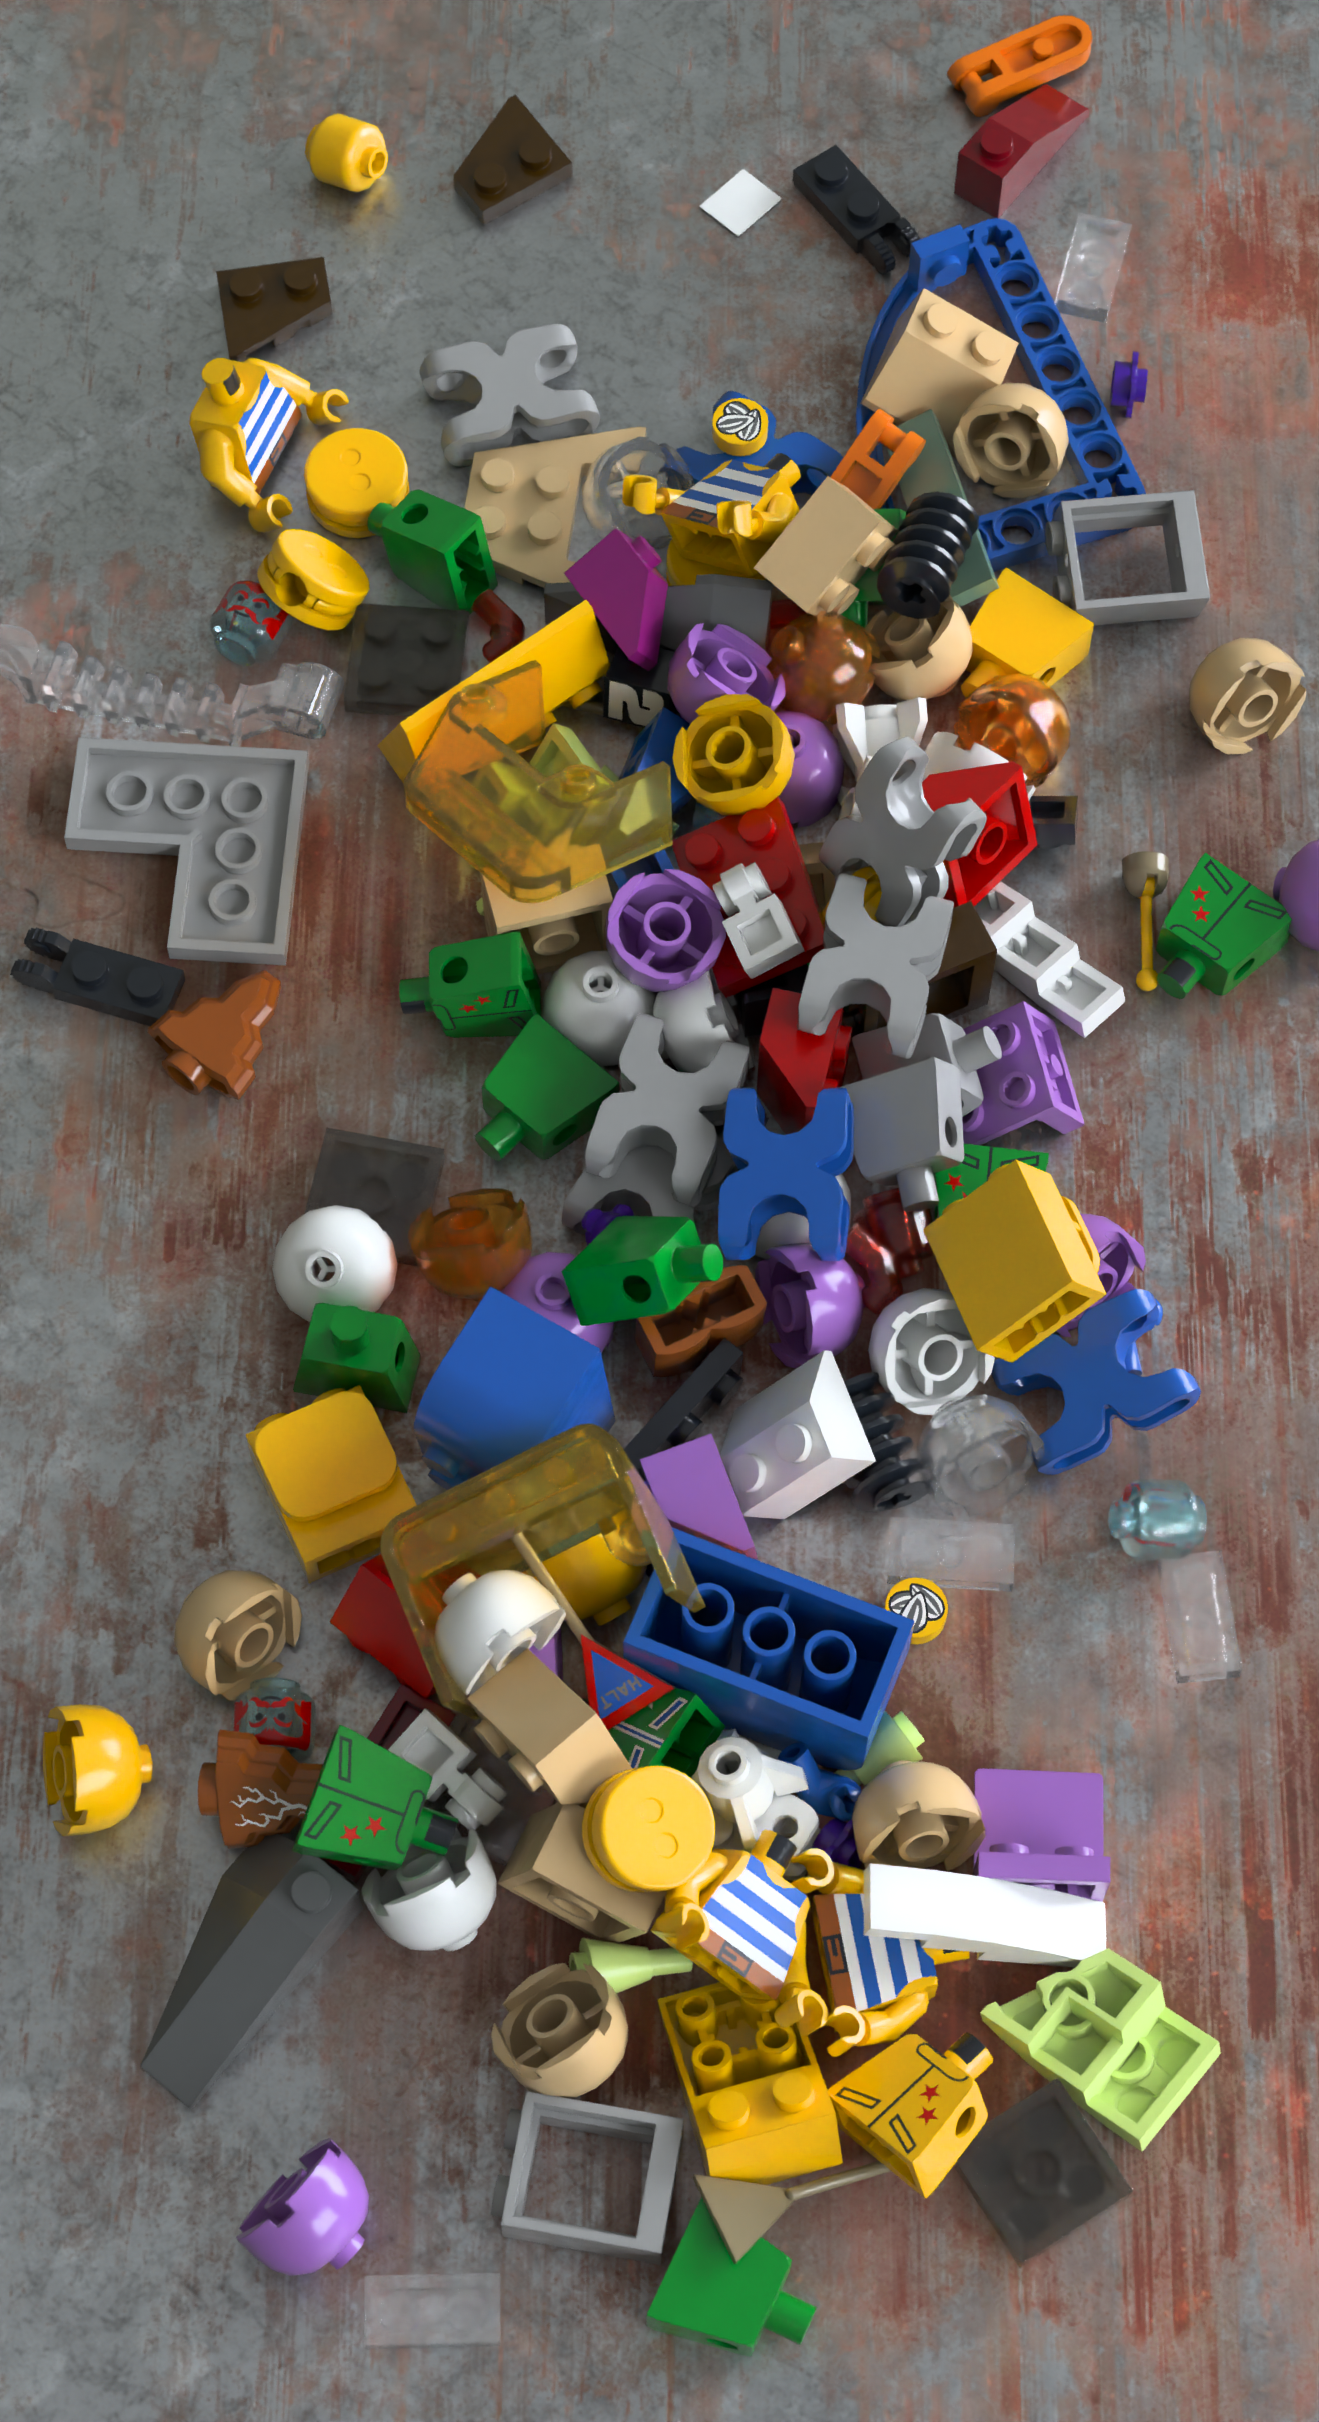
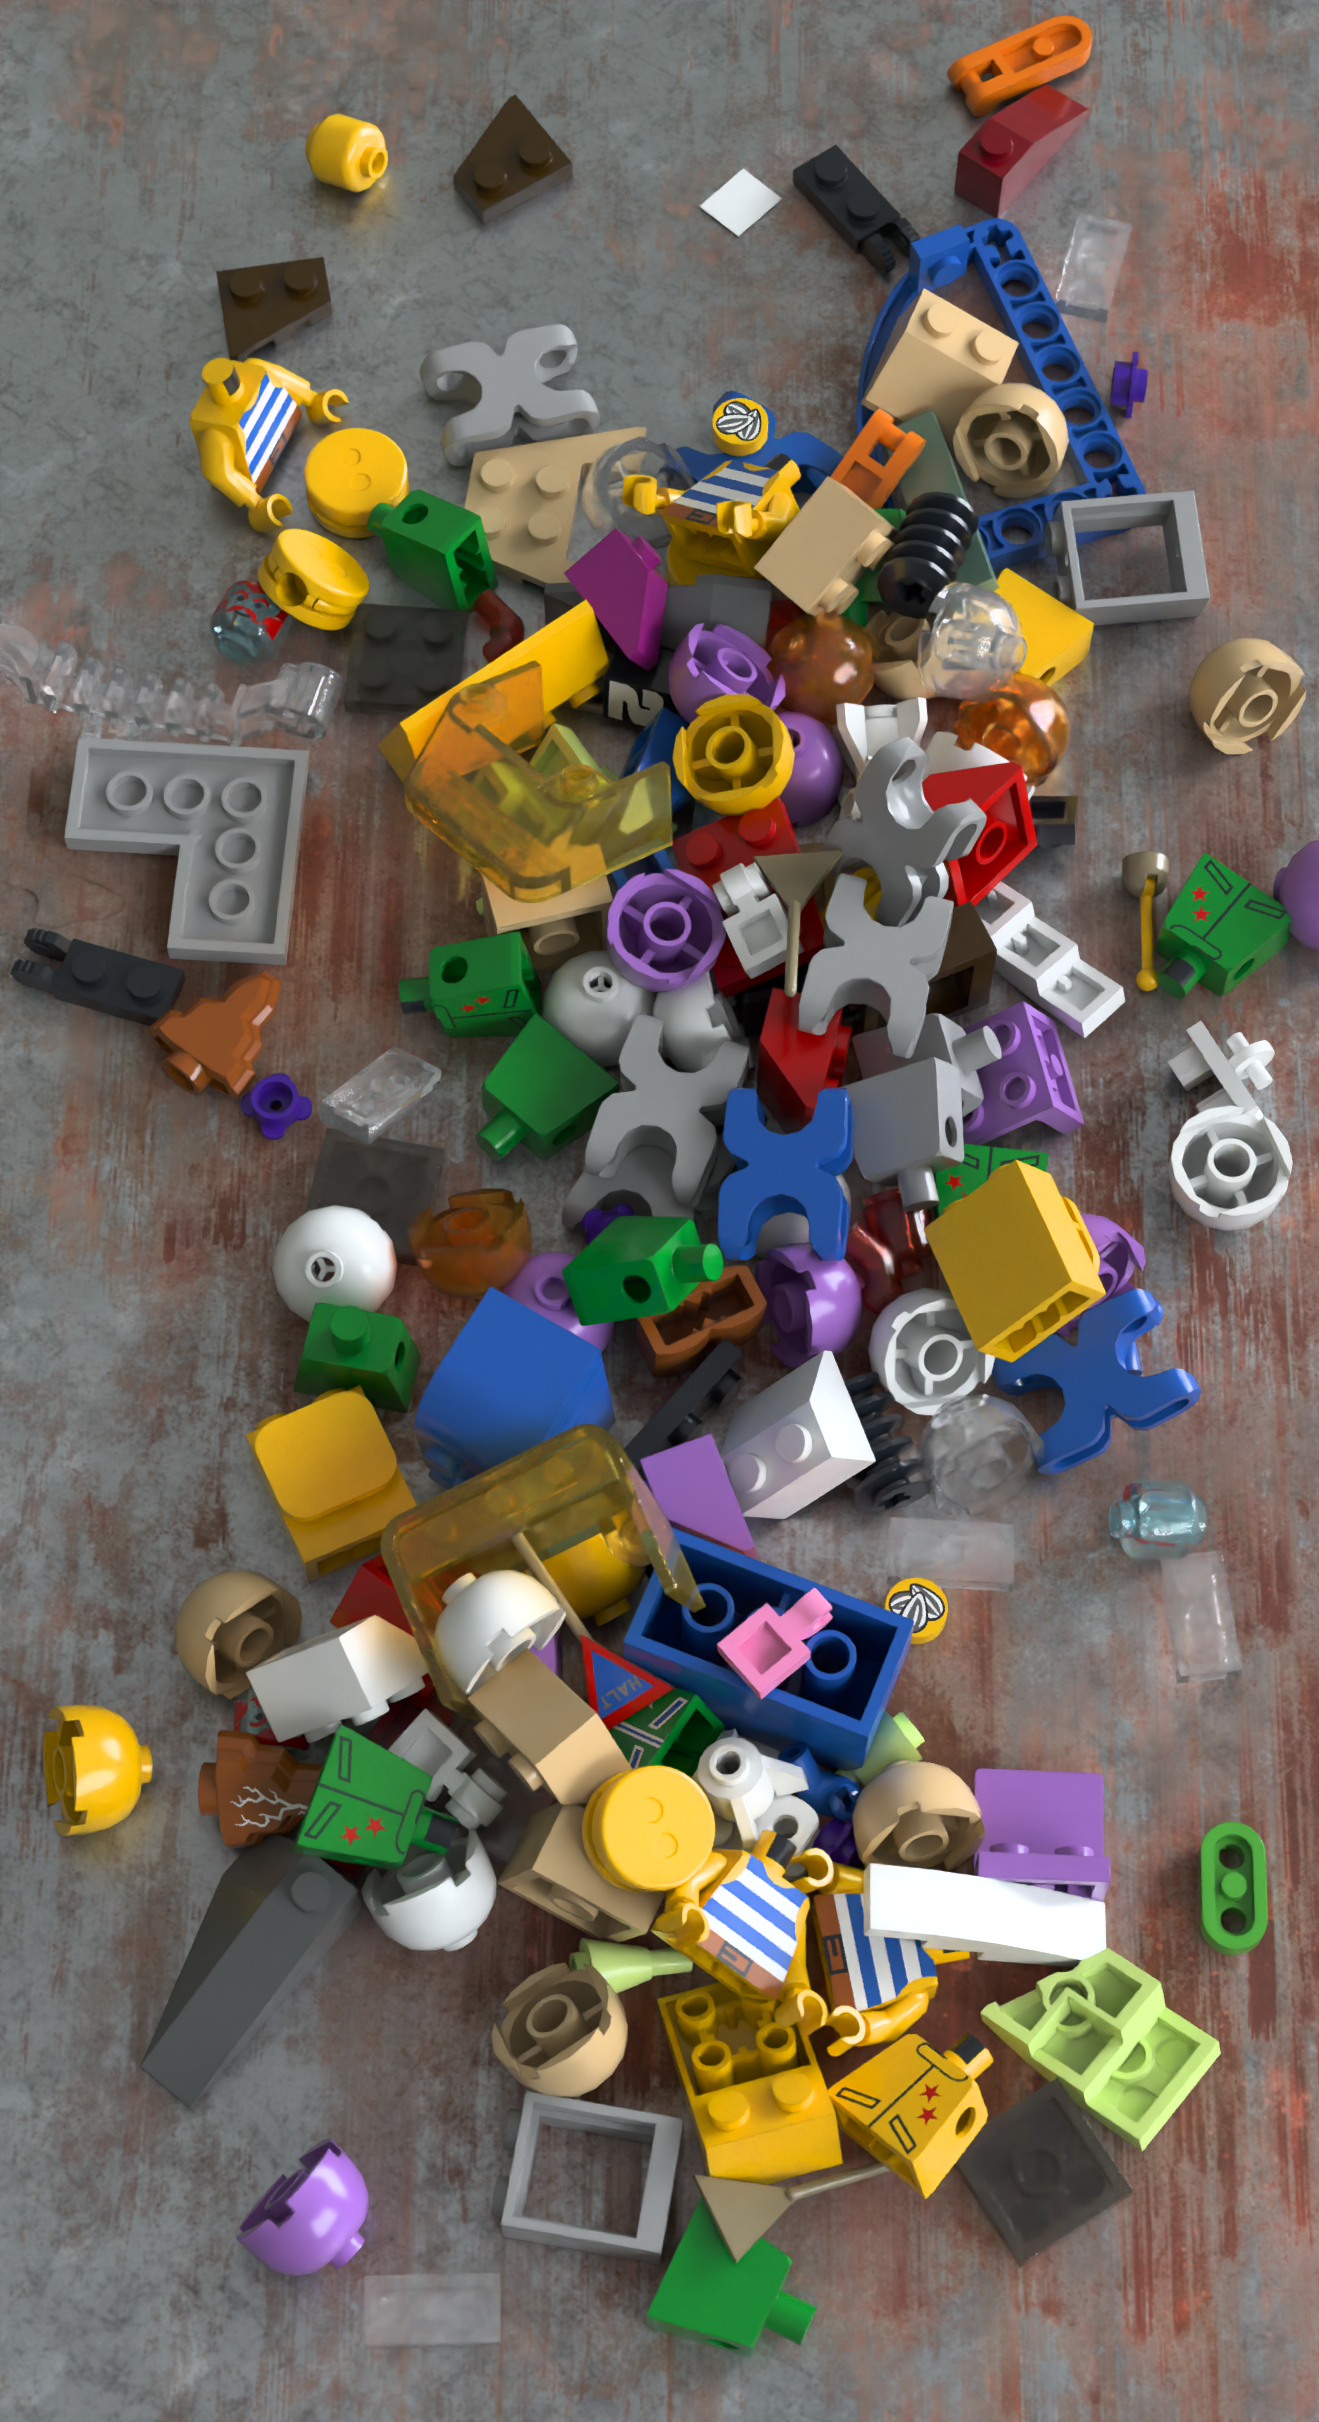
none -> dark purple plate [241,1073,312,1140]
none -> white slope [246,1615,441,1743]
none -> clear plate [320,1046,441,1144]
none -> bright pink plate [717,1588,833,1700]
none -> dark tan piece [753,850,843,997]
none -> clear cylinder [918,581,1027,701]
none -> white hips [1167,1021,1275,1121]
none -> white cylinder [1168,1105,1293,1231]
none -> bright green plate [1198,1822,1268,1955]

